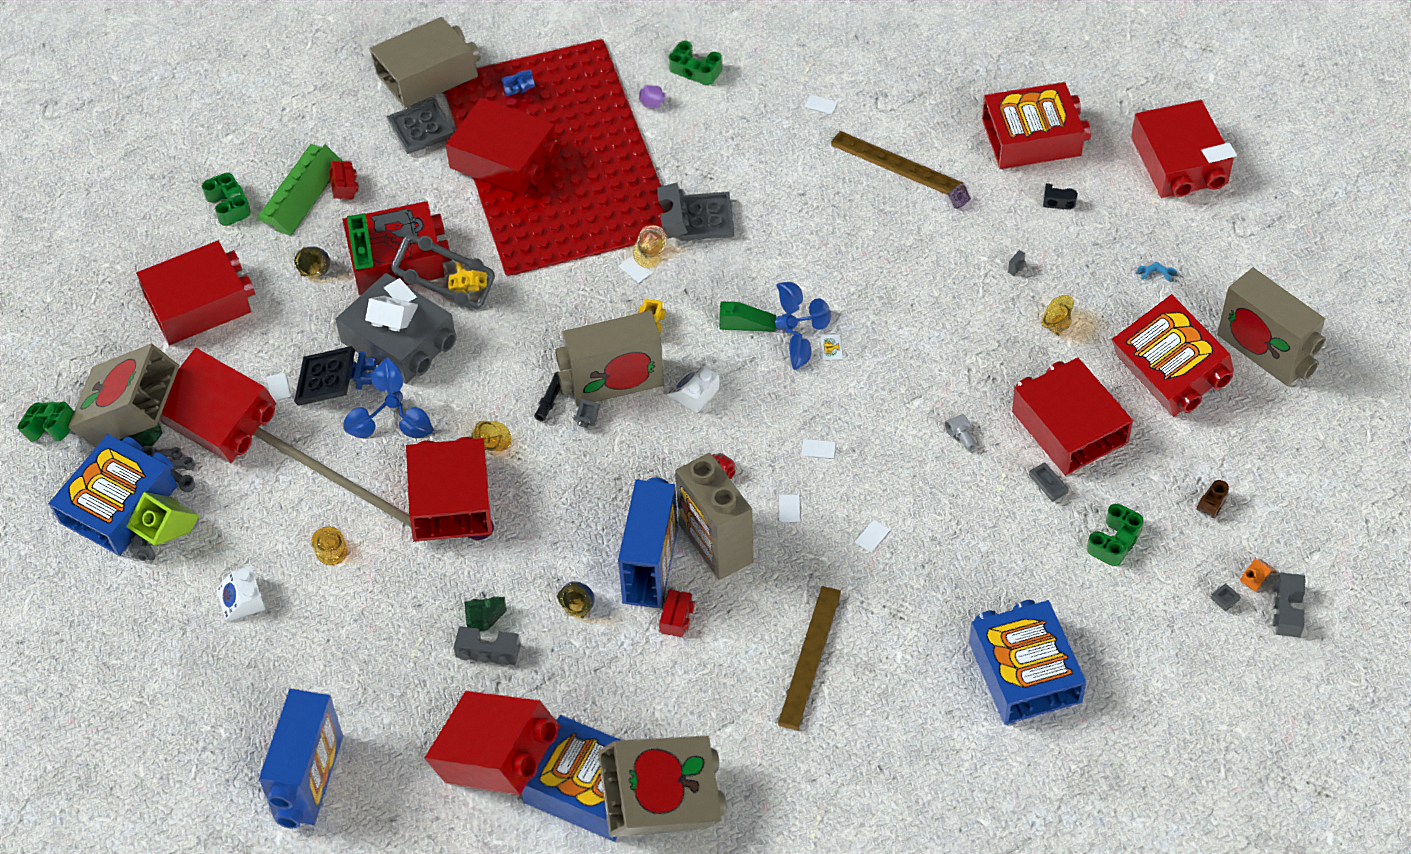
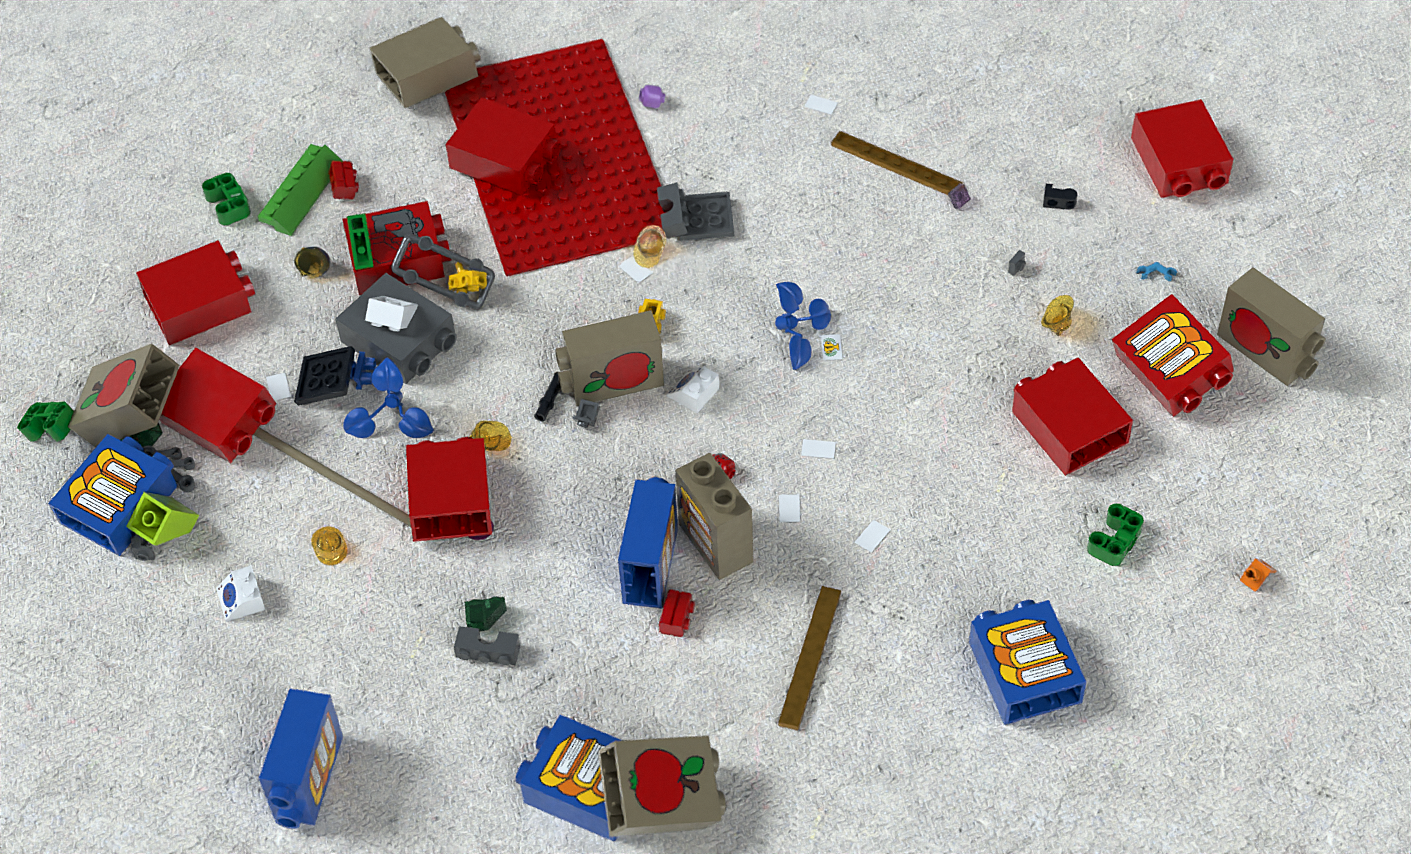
white sticker [383,278,417,302] -> none
dark grey plate [387,99,454,154] -> none
red brick [424,690,560,795] -> none
blue hips [502,70,535,96] -> none
clear yellow hair [556,581,595,619] -> none
green beam [669,41,723,85] -> none
green slope [719,301,776,332] -> none
light grey pin [945,414,977,451] -> none
red brick [982,82,1091,169] -> none
dark grey plate [1029,462,1069,502] -> none
reddish brown piece [1196,480,1229,519] -> none
white sticker [1202,143,1237,163] -> none
dark grey plate [1211,583,1241,612] -> none
dark grey arch [1272,572,1305,638] -> none

